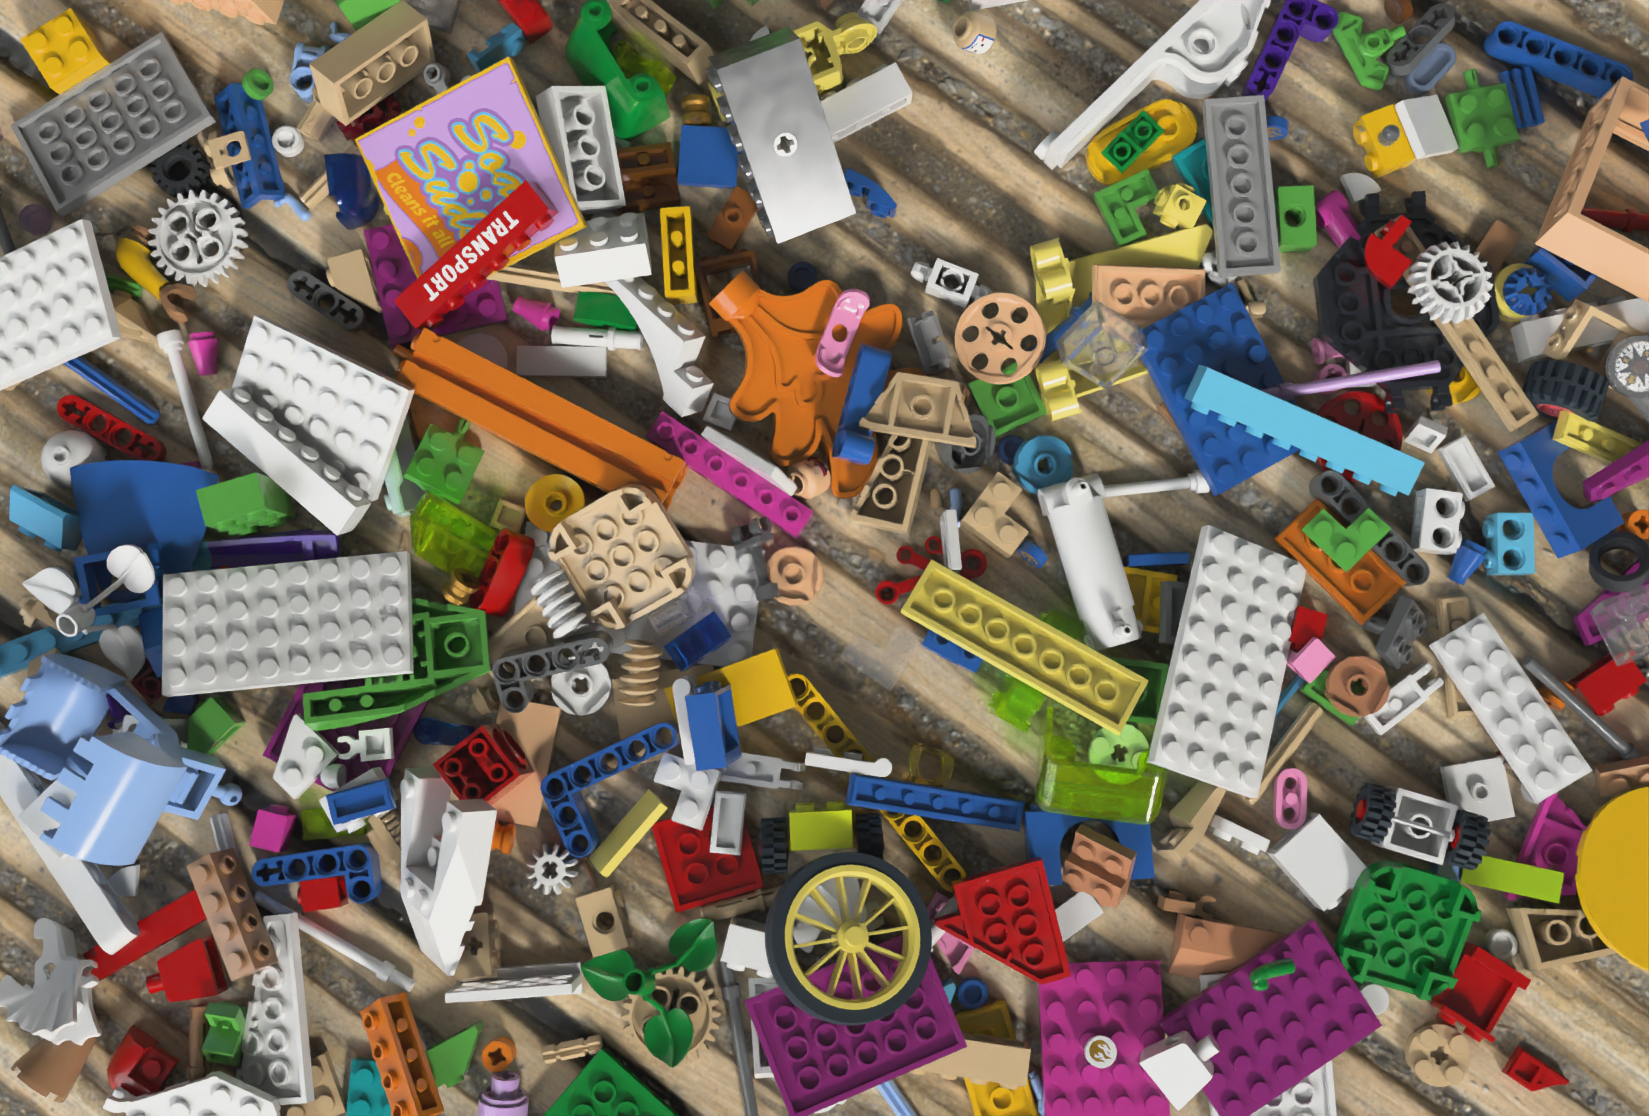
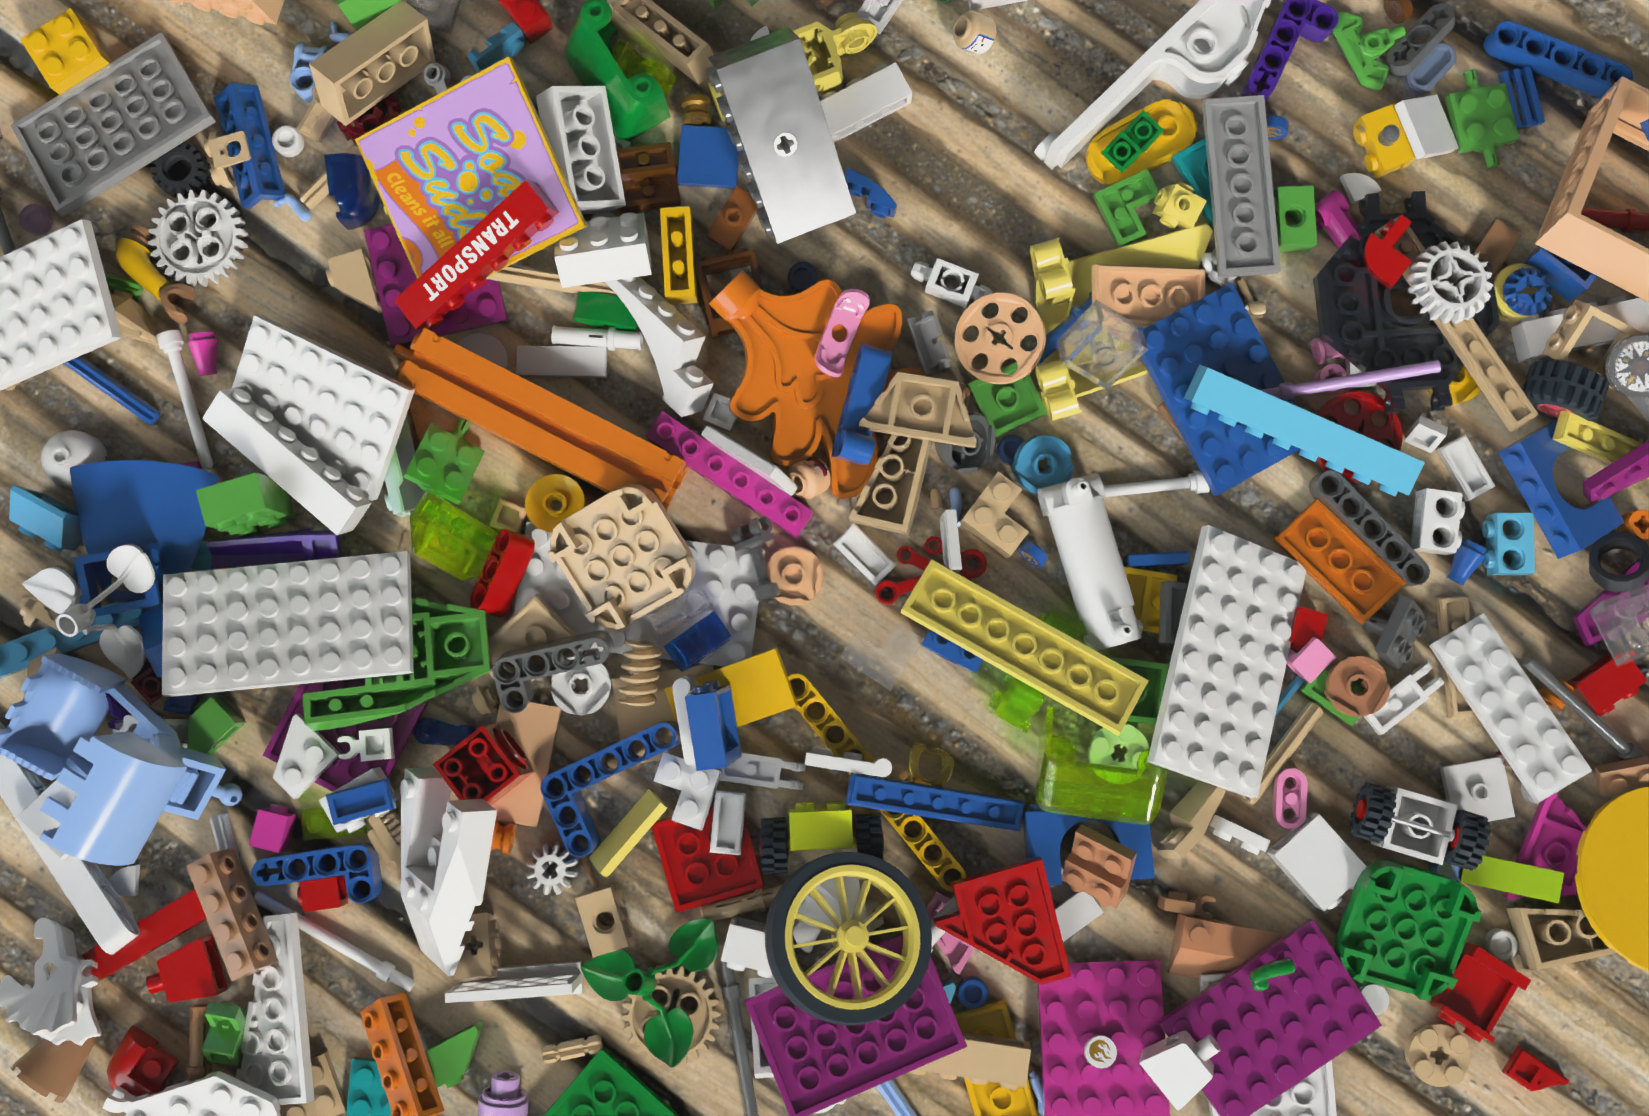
red beam [57,395,167,462] -> none
bright green tile [241,68,274,100] -> none
dark grey beam [287,271,367,332] -> none
white hinge [320,764,347,789] -> none
pearl gold wheel [441,568,480,606] -> none
orange wheel [482,1036,517,1072] -> none
dark pink cone [513,296,560,331] -> none
white piece [531,569,589,639] -> none
bright green plate [1302,508,1391,572] -> none
none -> white tile [833,523,897,586]

